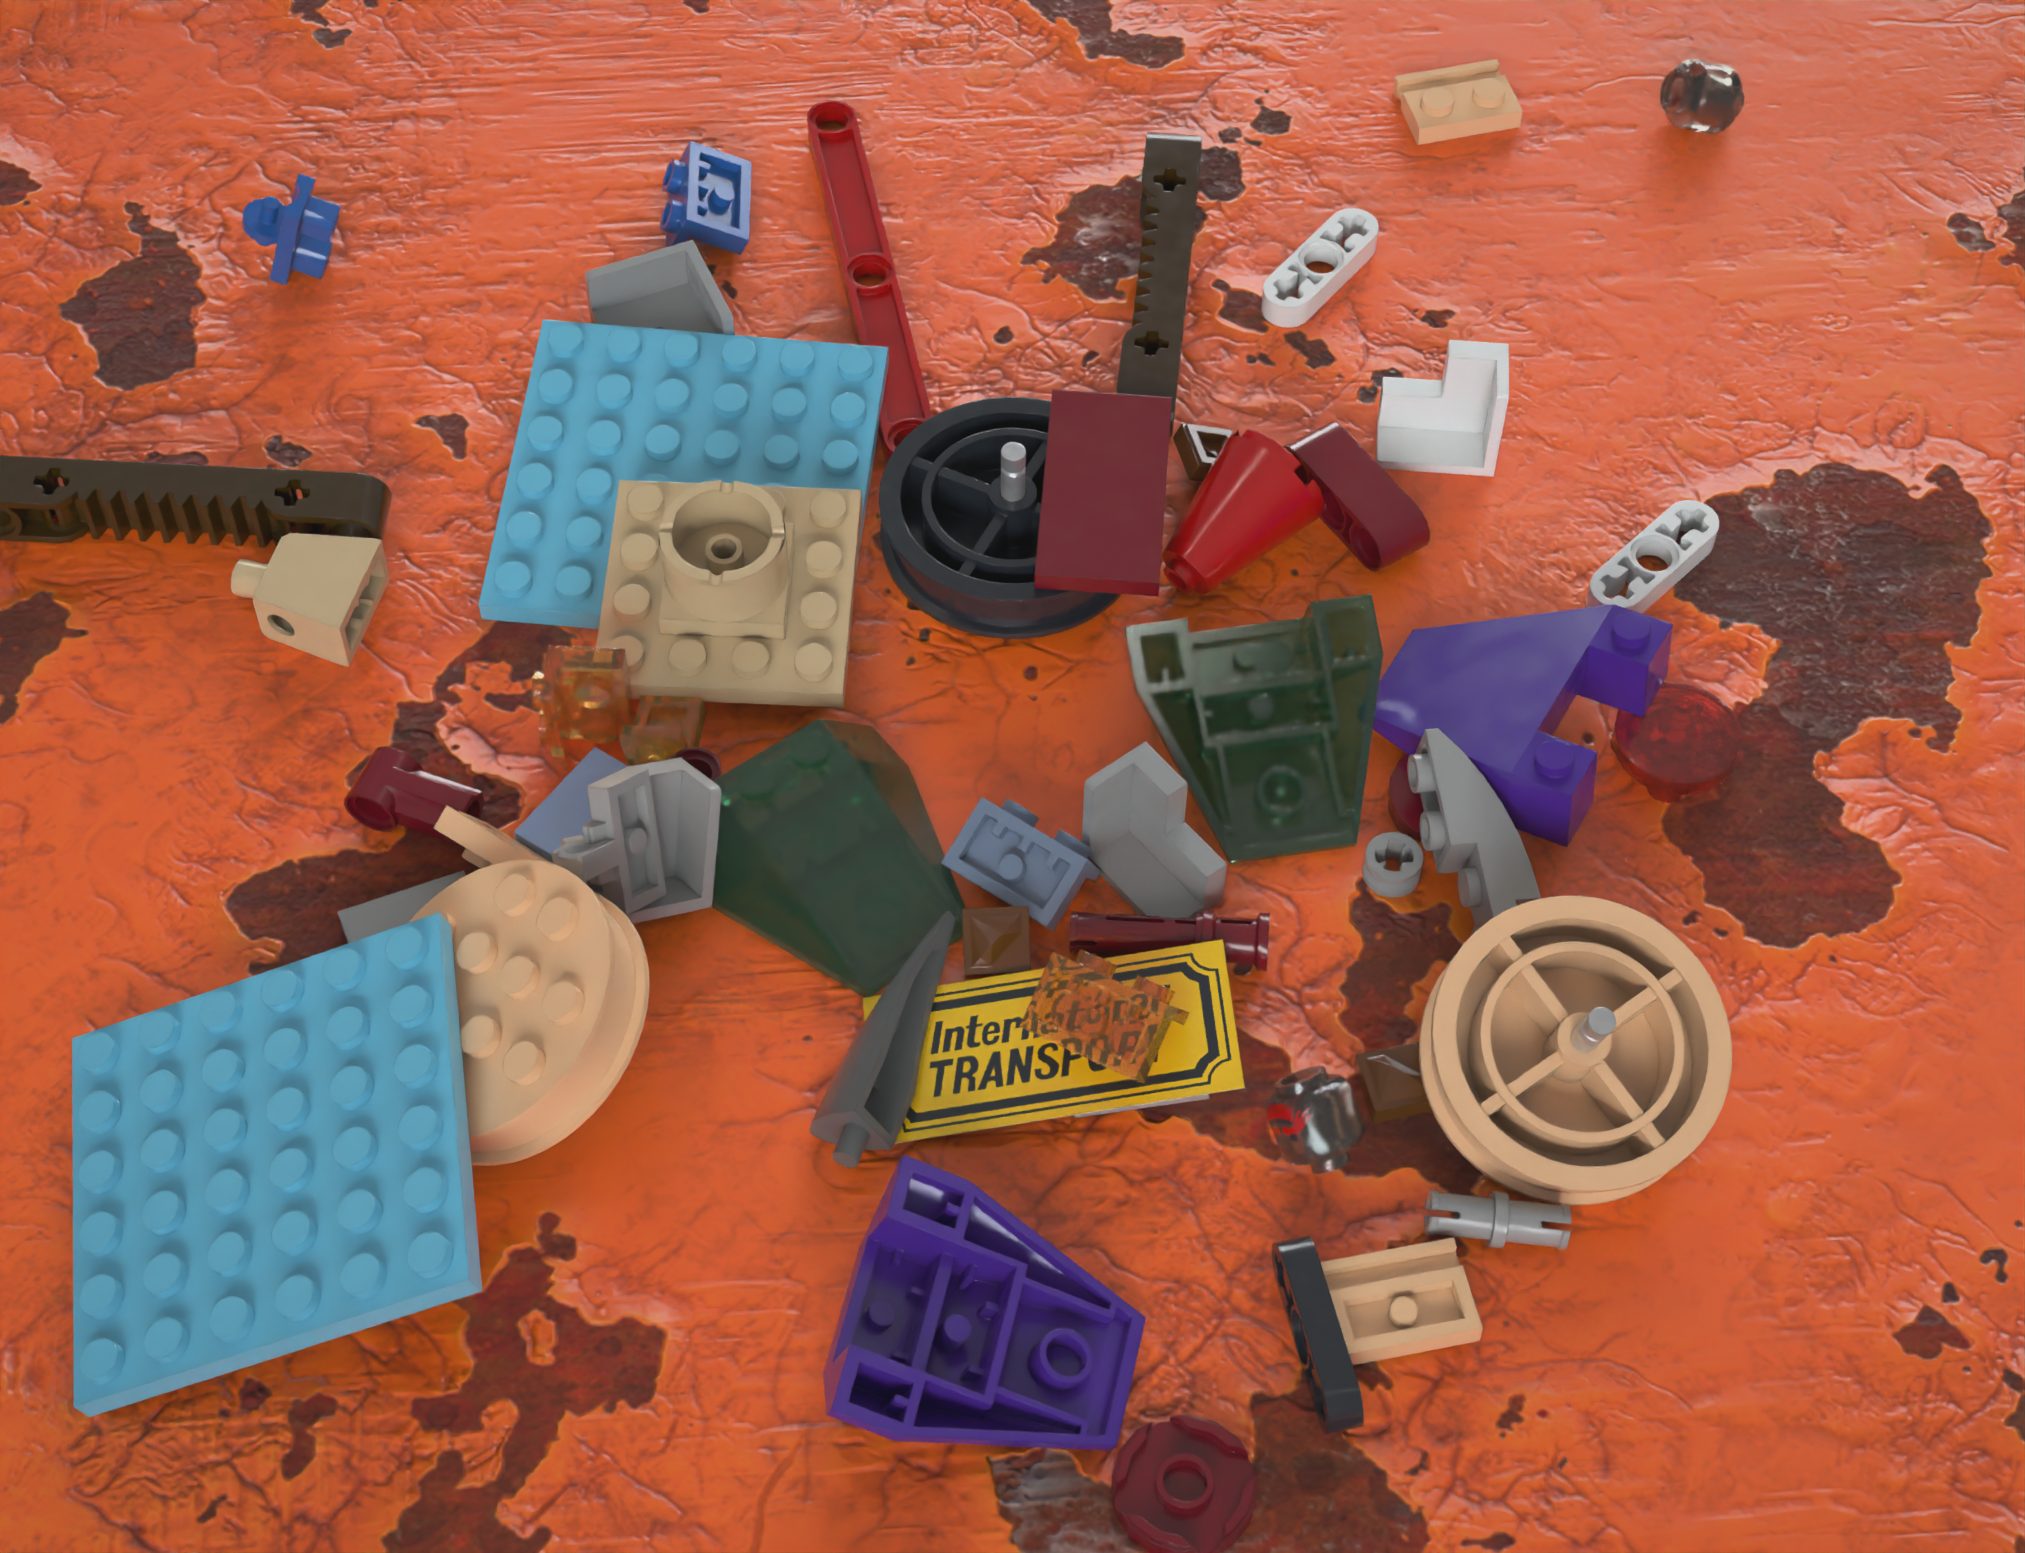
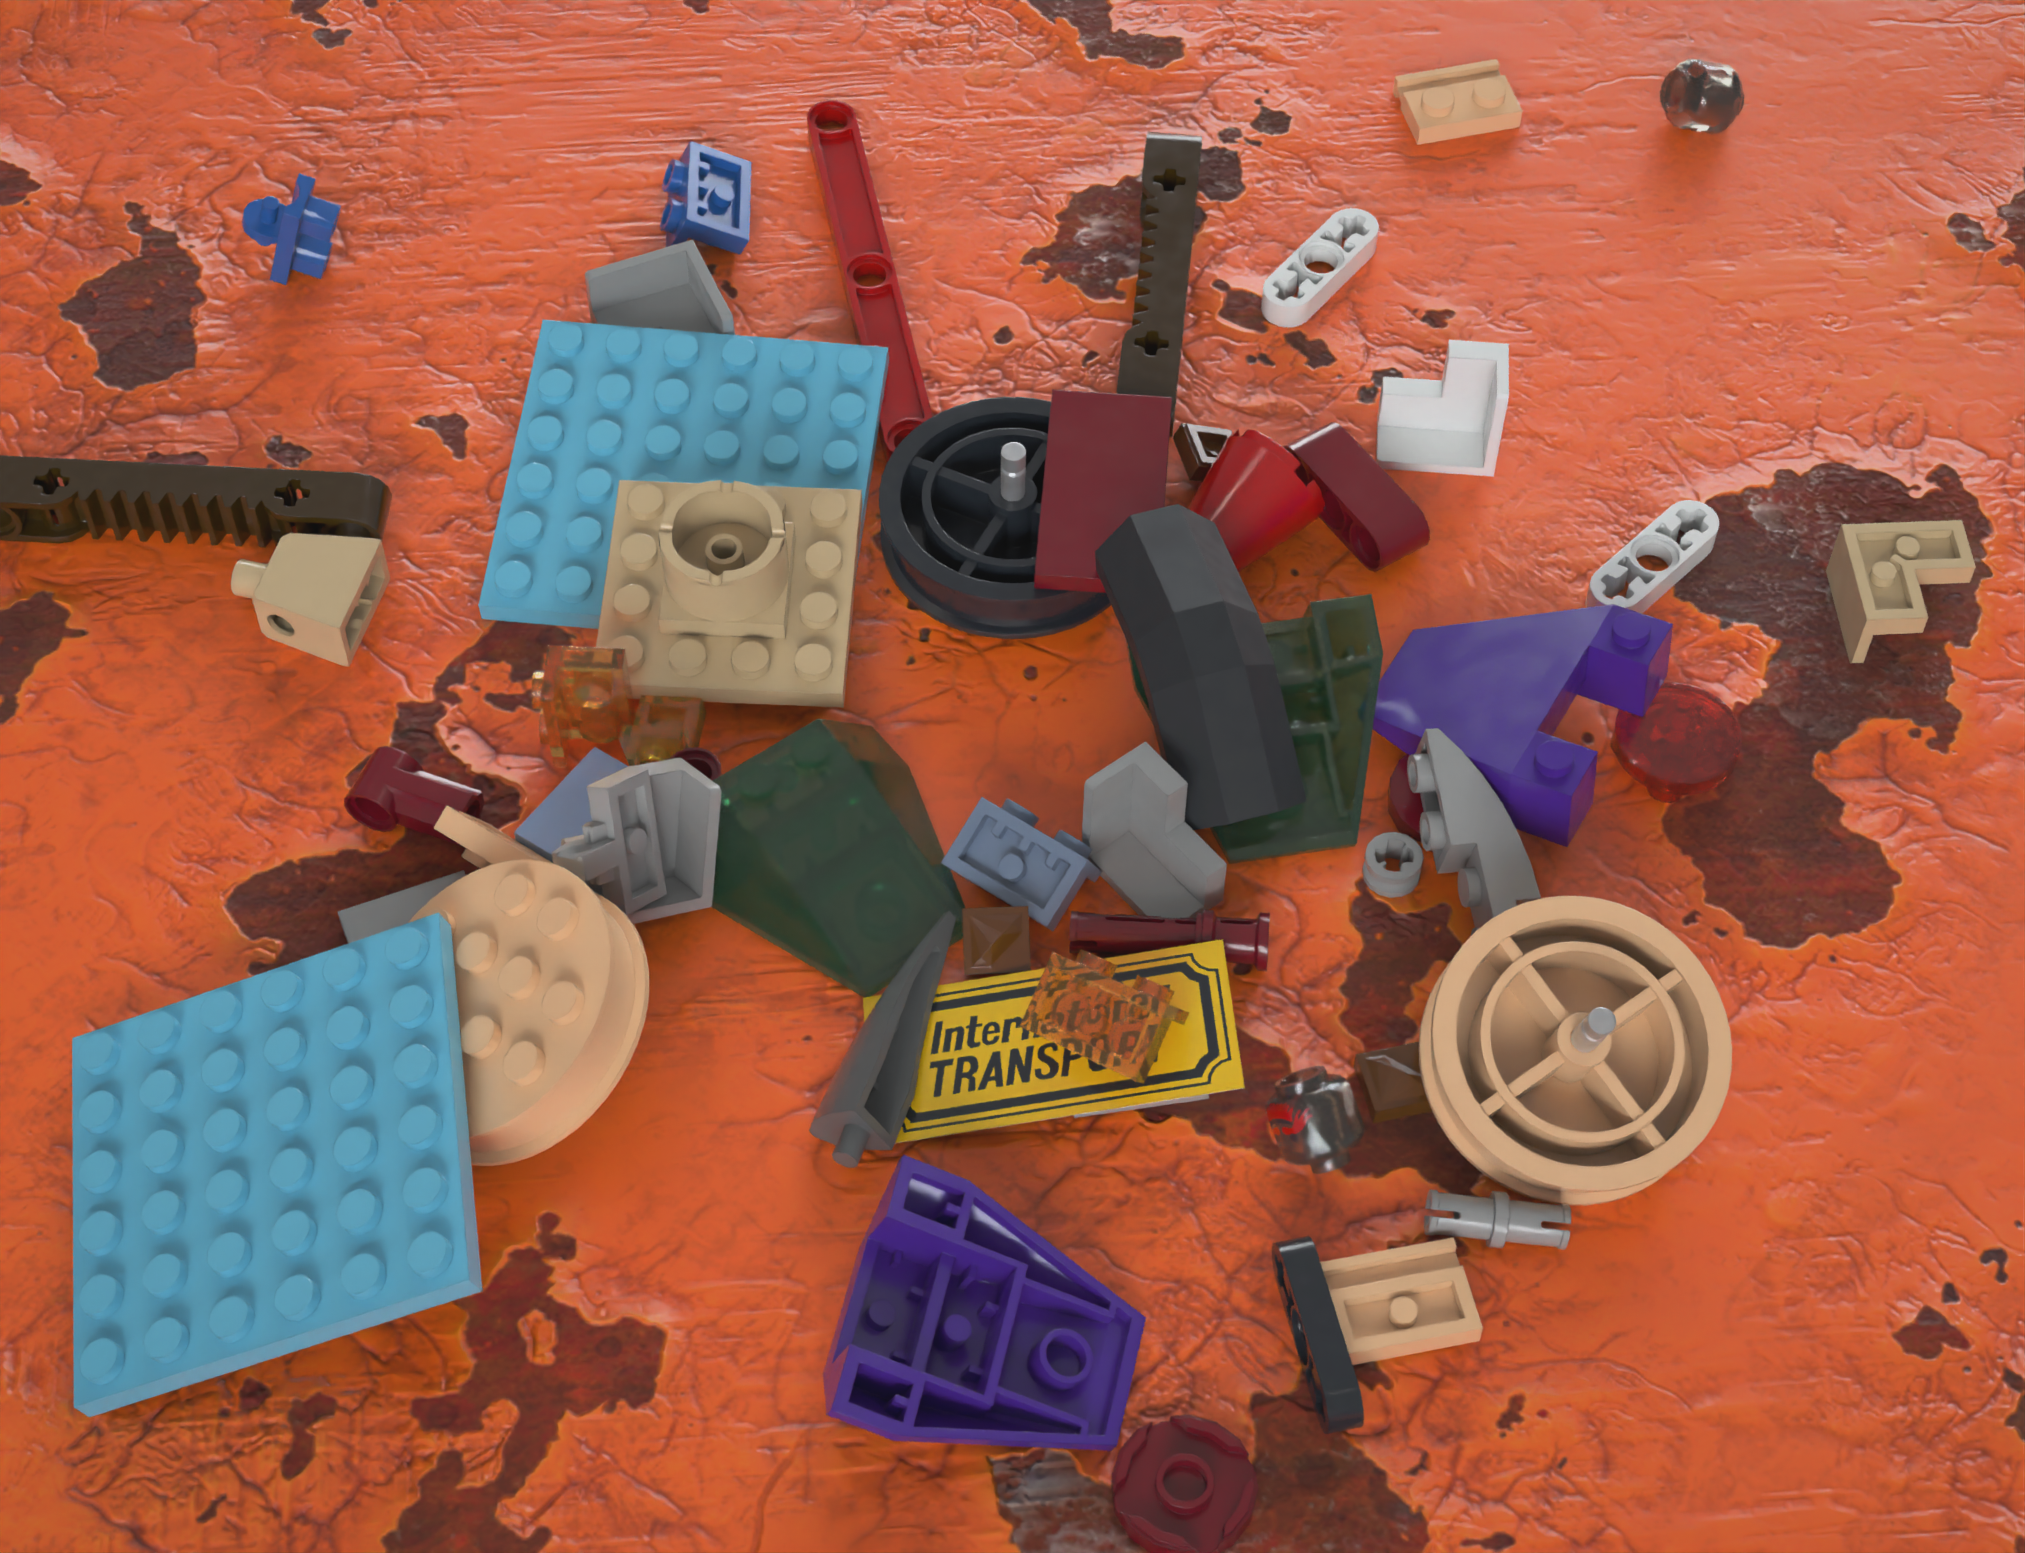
none -> black piece [1095,504,1307,830]
none -> tan panel [1826,520,1976,663]

